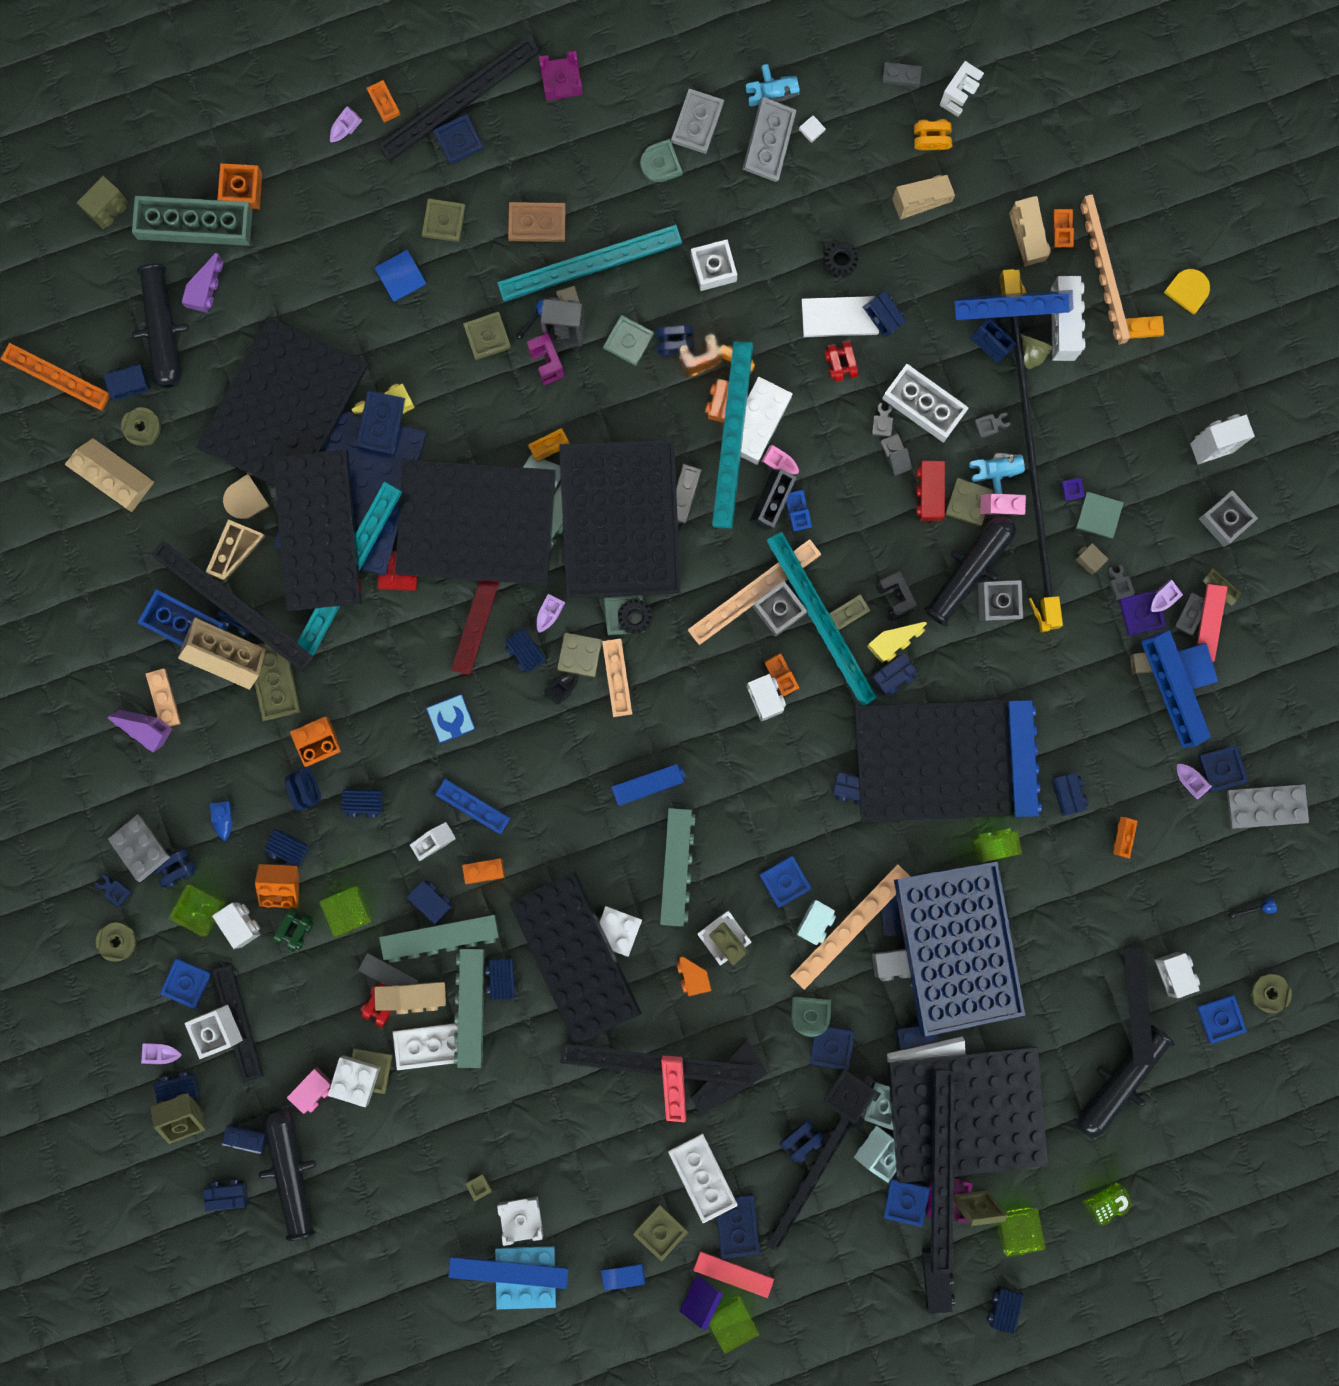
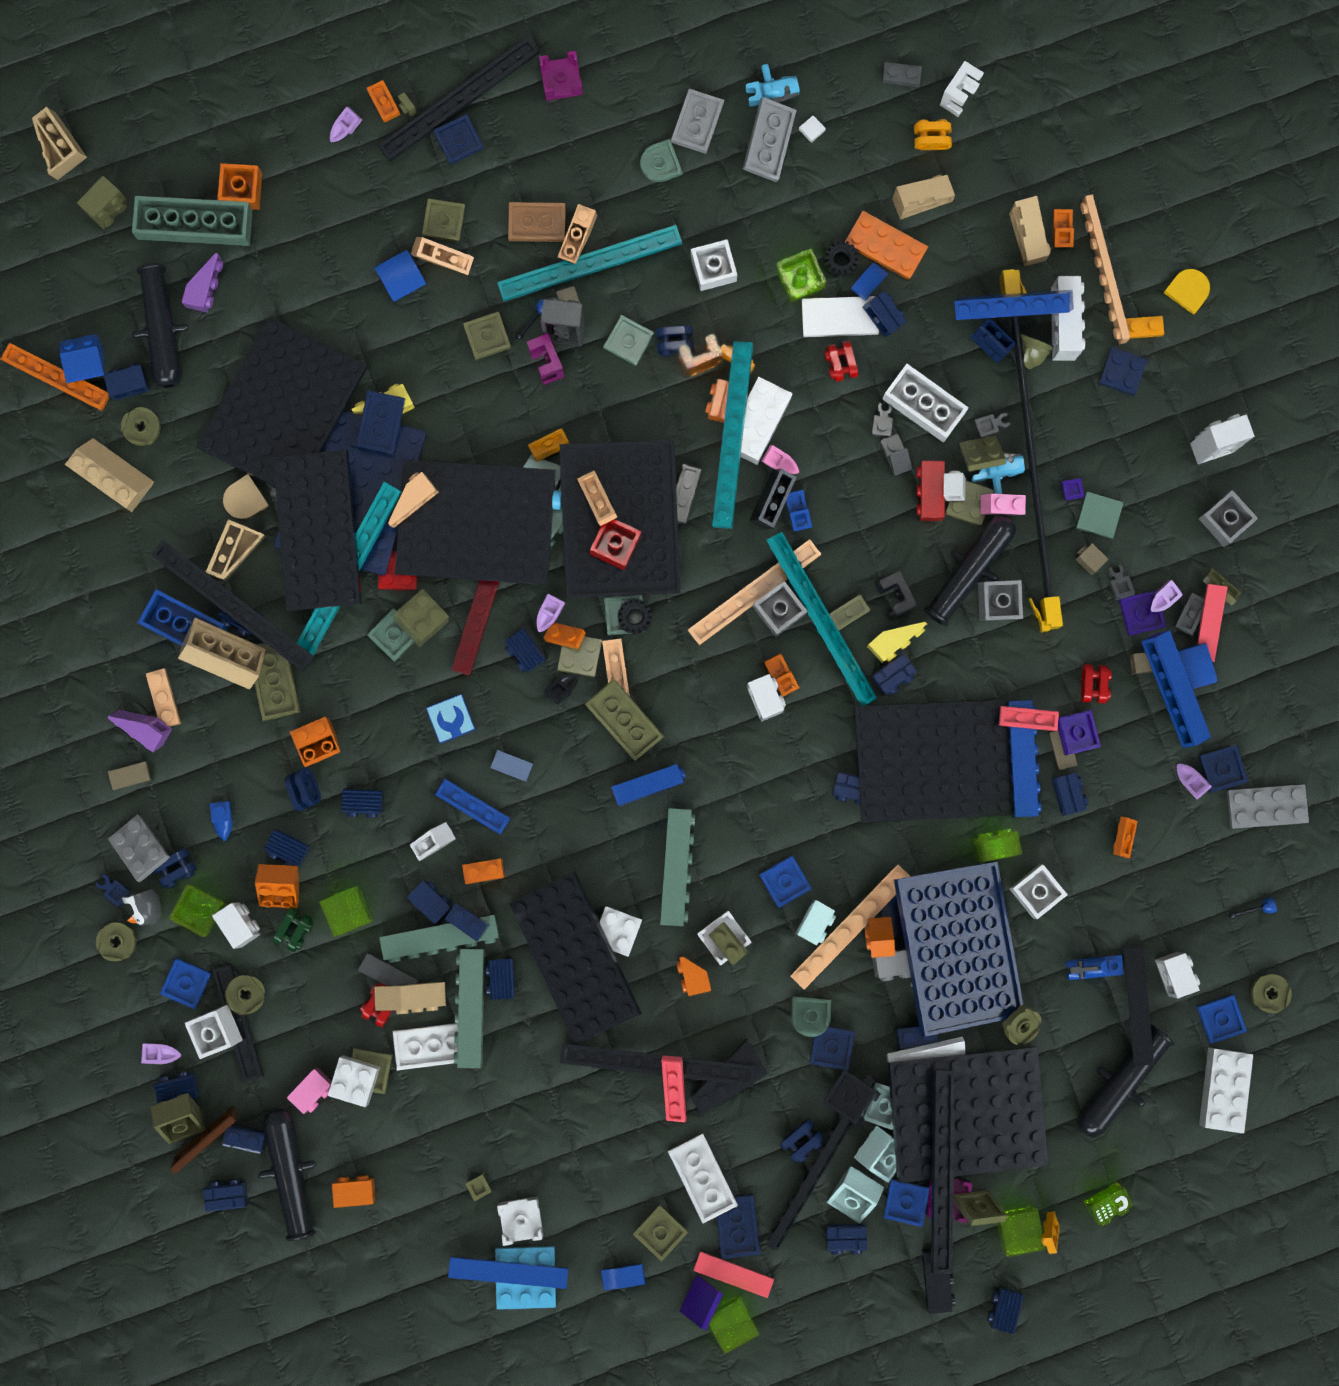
none -> tan wedge [32,107,87,180]
none -> blue slope [59,334,105,383]
none -> dark tan tile [108,761,151,790]
none -> dark grey piece [122,888,163,926]
none -> reddish brown tile [170,1106,238,1174]
none -> olive plate [224,975,265,1015]
none -> orange brick [332,1175,376,1208]
none -> sand green tile [367,608,414,662]
none -> light nougat slope [388,472,439,528]
none -> olive brick [394,589,449,647]
none -> olive plate [398,93,417,118]
none -> light nougat slope [410,237,474,275]
none -> dark blue brick [445,903,490,942]
none -> sand blue tile [490,750,533,782]
none -> orange plate [544,623,586,649]
none -> medium azure tile [552,490,562,510]
none -> light nougat slope [558,204,597,264]
none -> light nougat plate [577,471,617,526]
none -> olive tile [585,678,664,761]
none -> red brick [590,519,642,570]
none -> clear neon green brick [776,248,827,303]
none -> dark blue brick [826,1224,867,1255]
none -> light aqua slope [827,1166,884,1224]
none -> orange plate [845,211,928,280]
none -> blue slope [851,263,888,301]
none -> orange brick [865,917,895,958]
none -> white brick [943,471,966,501]
none -> olive plate [959,435,1006,471]
none -> coral tile [999,706,1059,731]
none -> olive plate [1002,1005,1041,1045]
none -> white brick [1009,864,1067,919]
none -> light orange plate [1042,1211,1060,1254]
none -> dark tan tile [1048,731,1078,770]
none -> dark purple tile [1058,710,1101,756]
none -> blue plate [1065,955,1124,980]
none -> red brick [1081,664,1112,704]
none -> dark blue plate [1098,347,1148,396]
none -> white brick [1199,1047,1253,1133]

